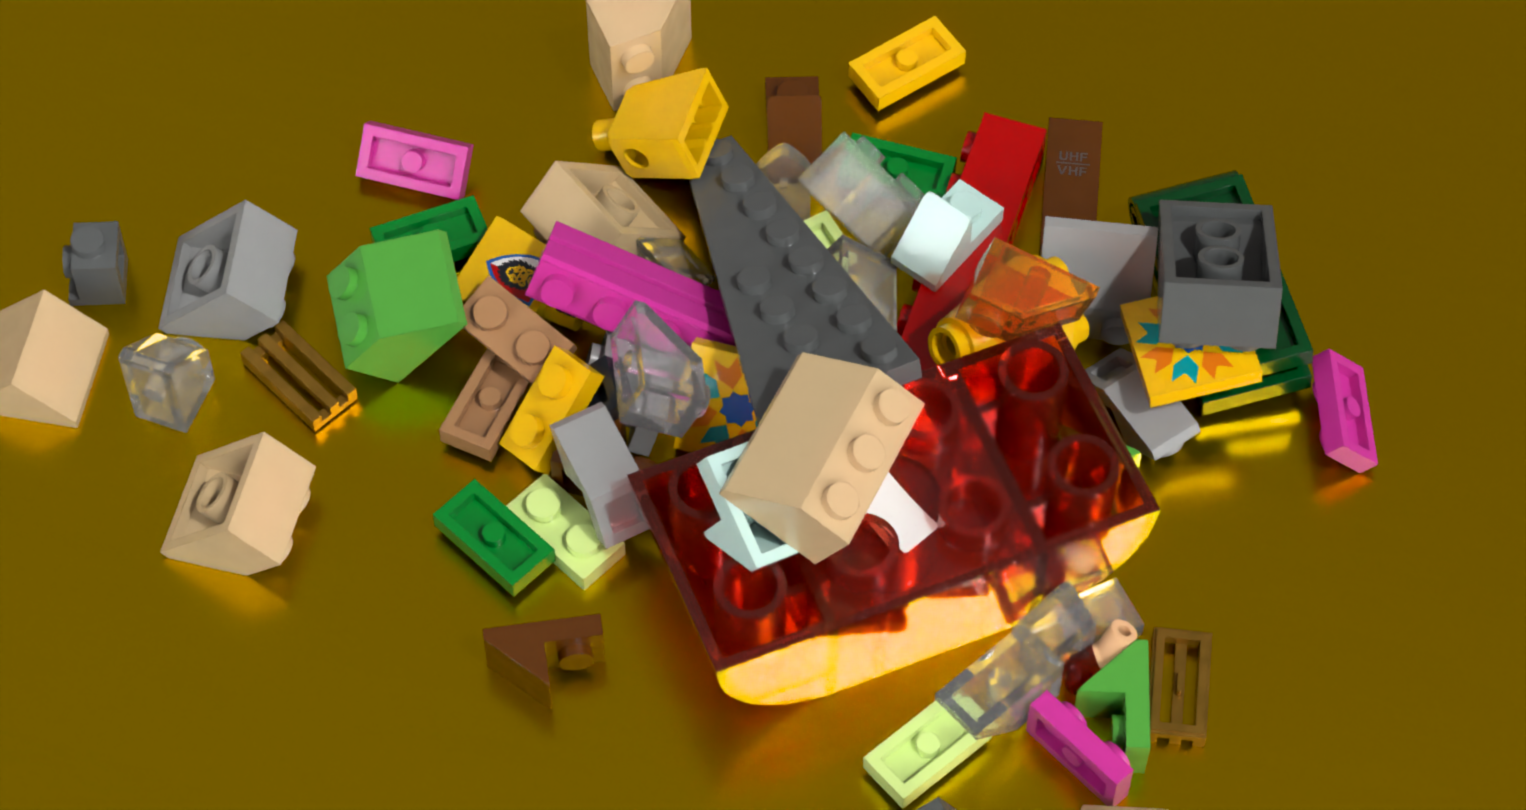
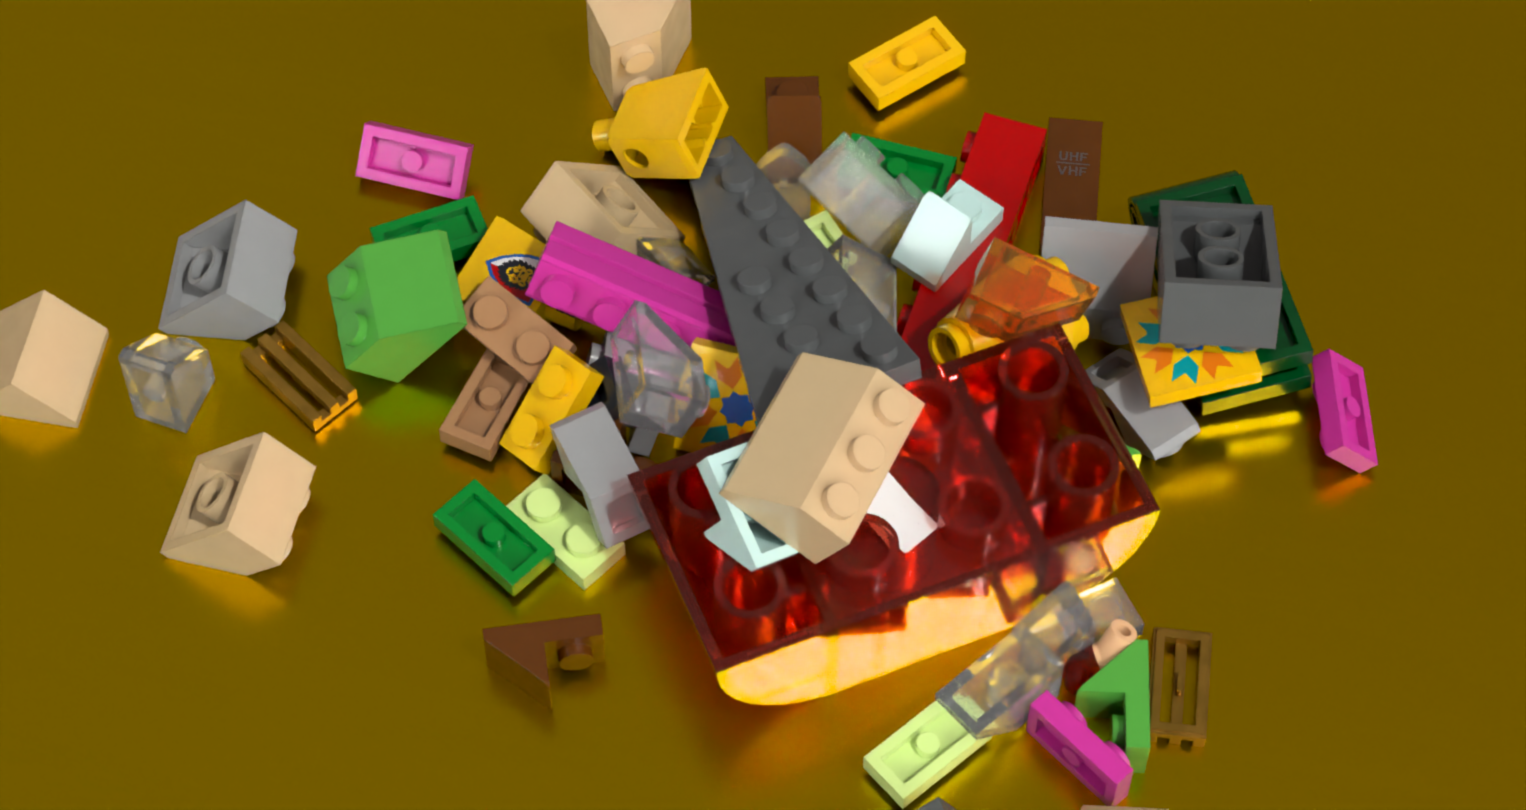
dark grey brick [62,221,128,306] -> none

